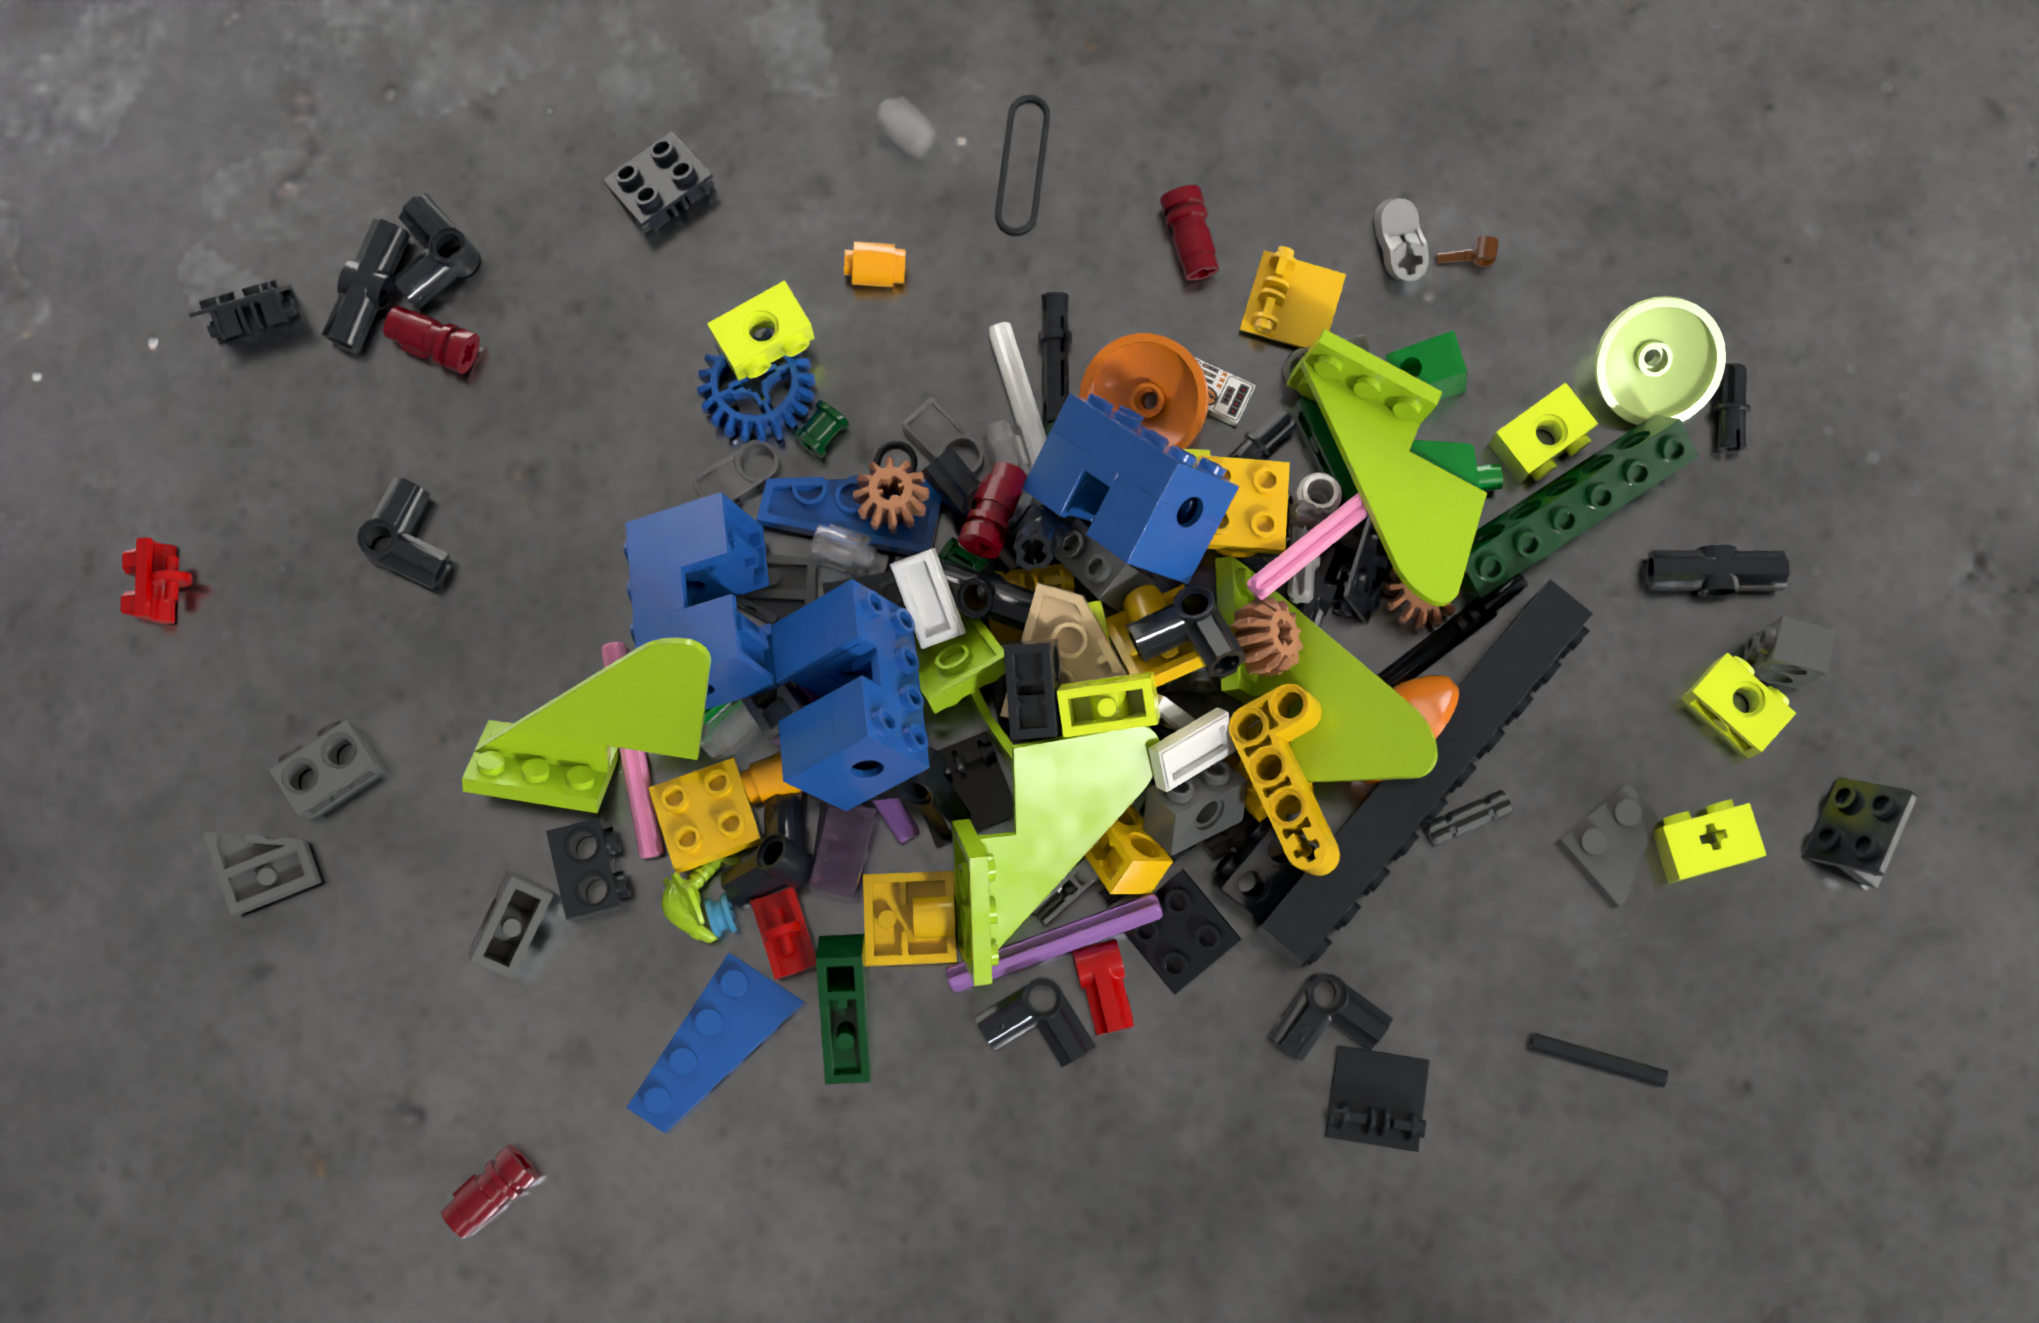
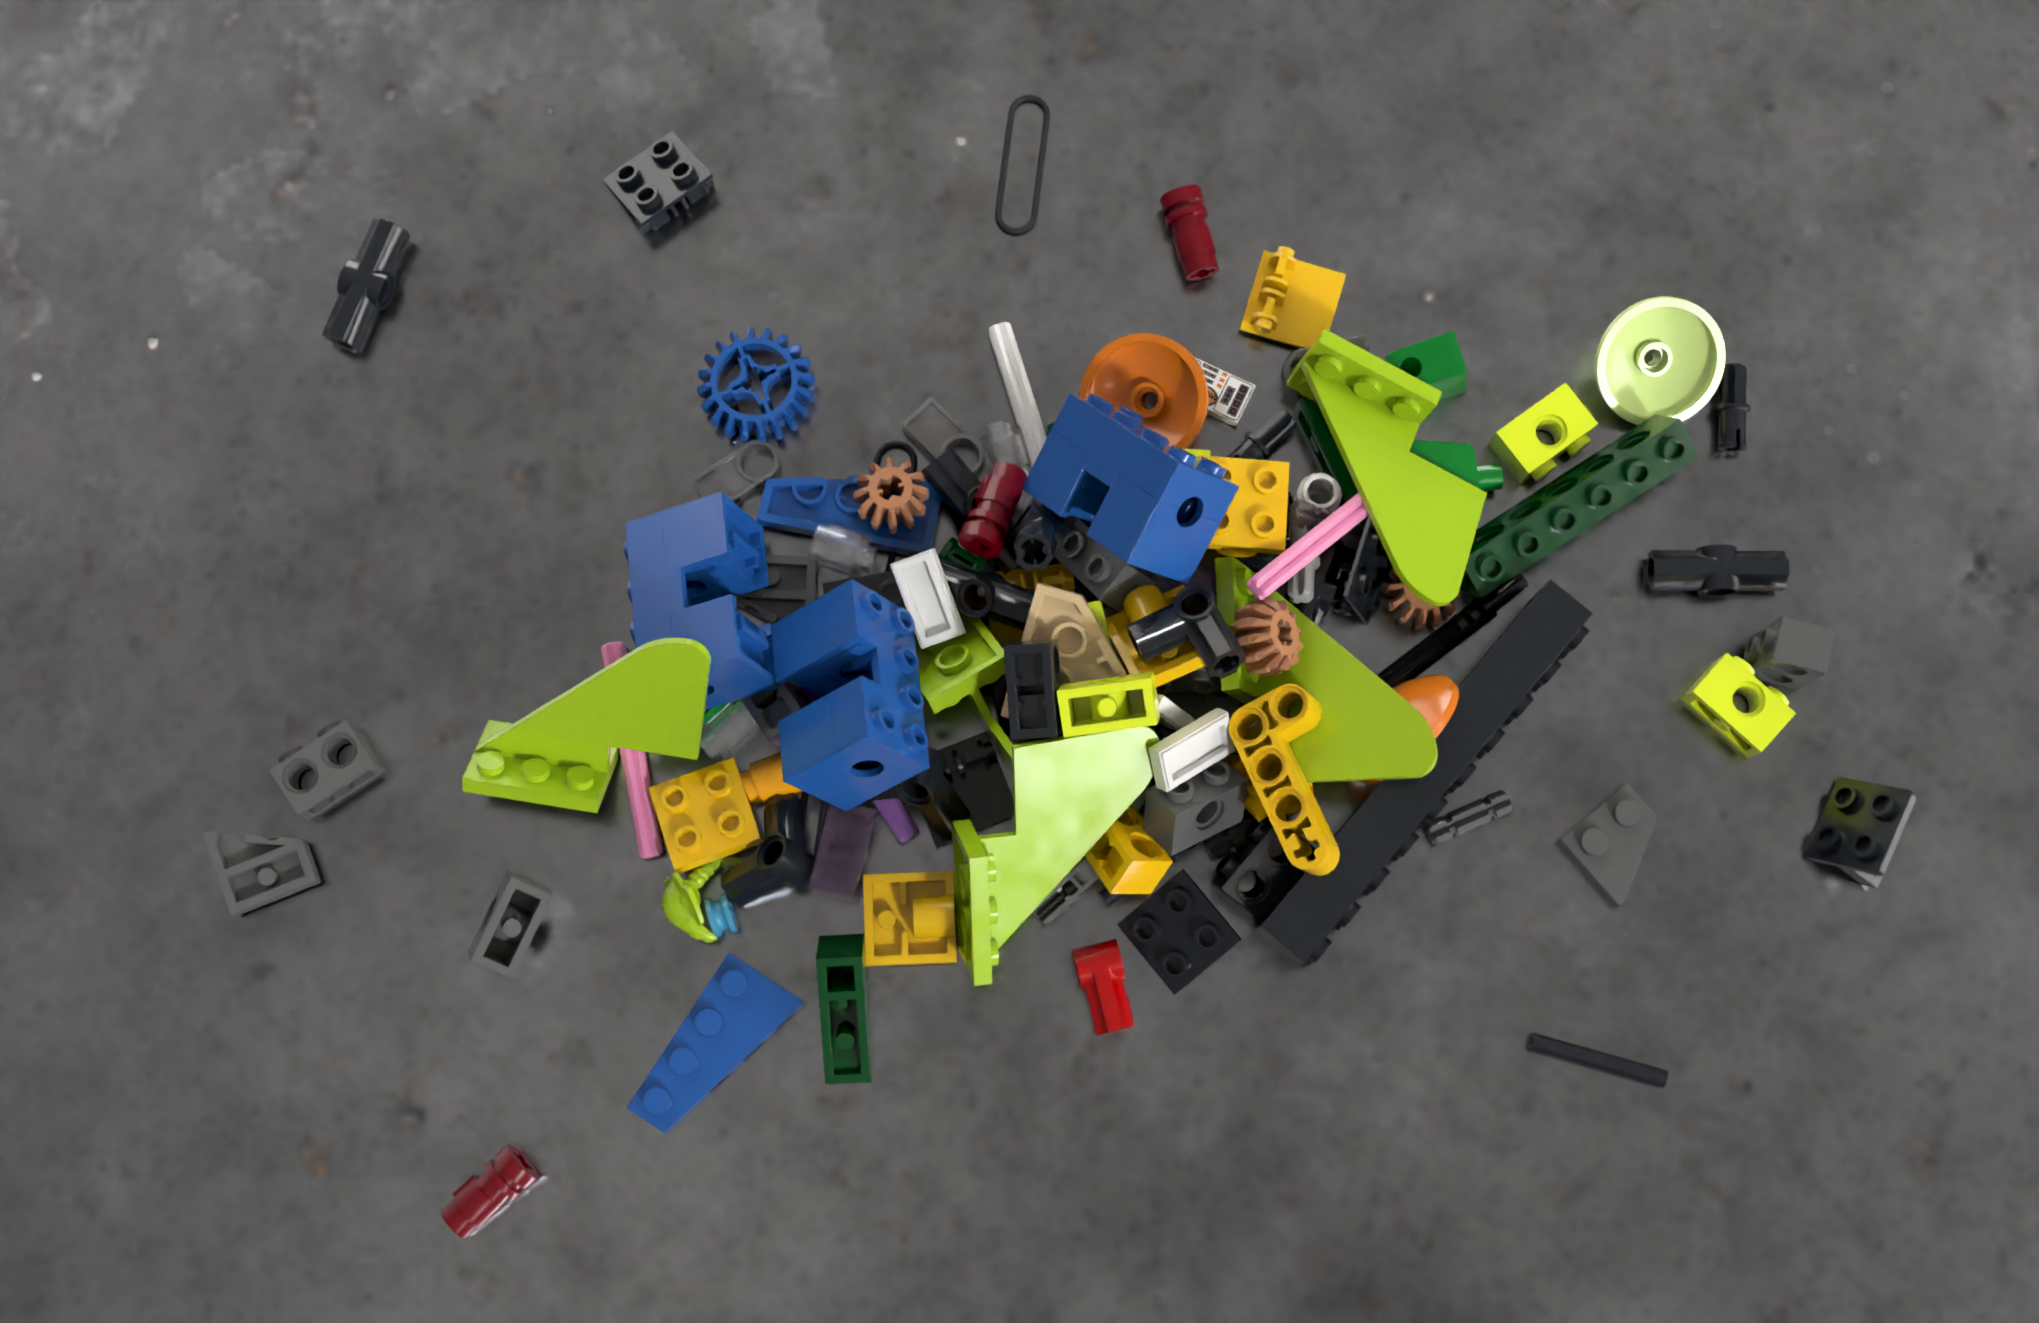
red hips [120,537,192,625] -> none
black hinge [189,279,297,340] -> none
black piece [357,476,450,590] -> none
dark red axle [383,306,480,374] -> none
black piece [391,193,479,310] -> none
black brick [546,817,631,923] -> none
neon yellow brick [707,280,815,381] -> none
red hips [750,888,816,980] -> none
dark green bush [792,400,850,458] -> none
light orange brick [844,241,906,288] -> none
clear brick [874,96,939,159] -> none
medium lavender axle [945,893,1163,992] -> none
black piece [974,976,1096,1068] -> none
black pin [1038,292,1072,425] -> none
black piece [1269,972,1393,1061] -> none
black hinge [1327,1045,1430,1152] -> none
light grey piece [1374,198,1429,281] -> none
reddish brown hand [1437,236,1498,268] -> none
neon yellow brick [1652,799,1767,884] -> none

